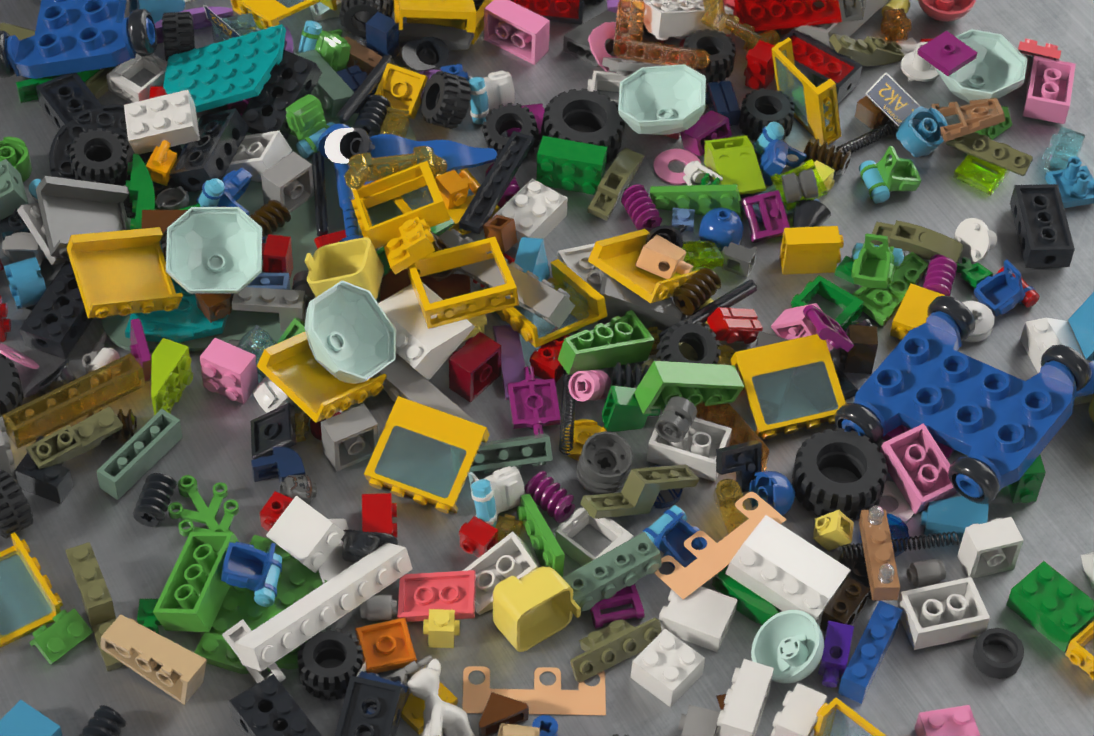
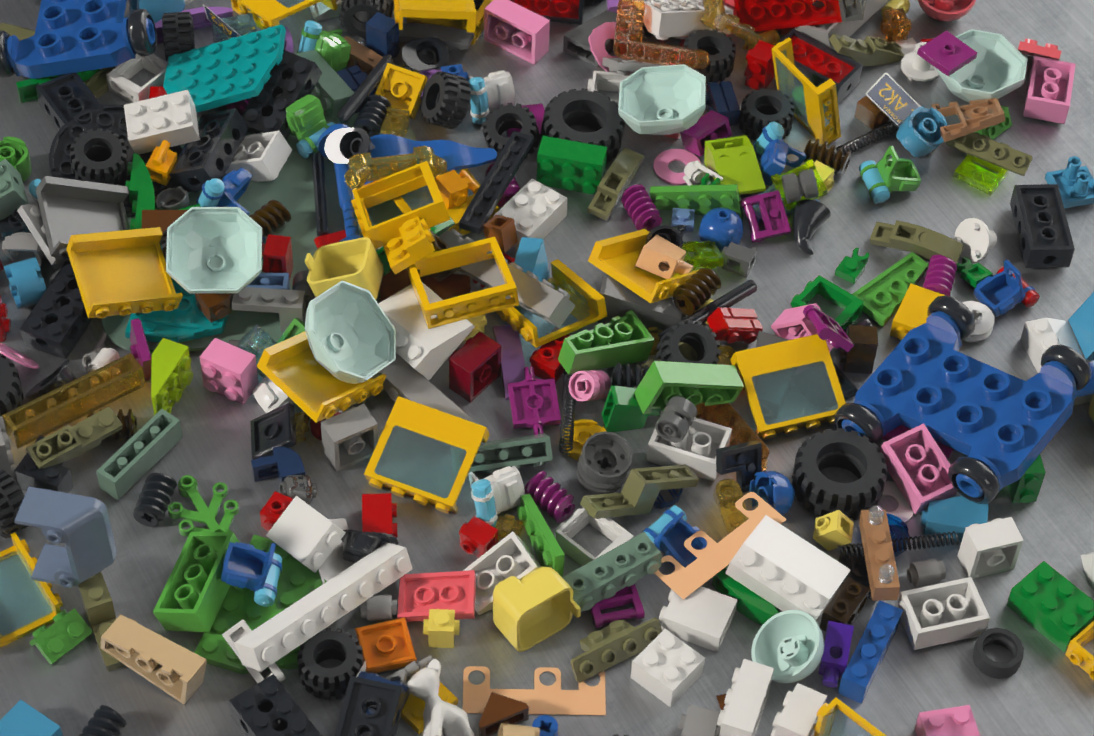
green plate [137,599,162,635] -> none
light grey brick [261,151,314,213] -> none
white wing [556,243,603,293] -> none
yellow brick [779,226,844,275] -> none
bright green piece [851,234,904,288] -> none
clear light blue brick [1043,126,1085,171] -> none
none -> sand blue windscreen [15,487,117,588]

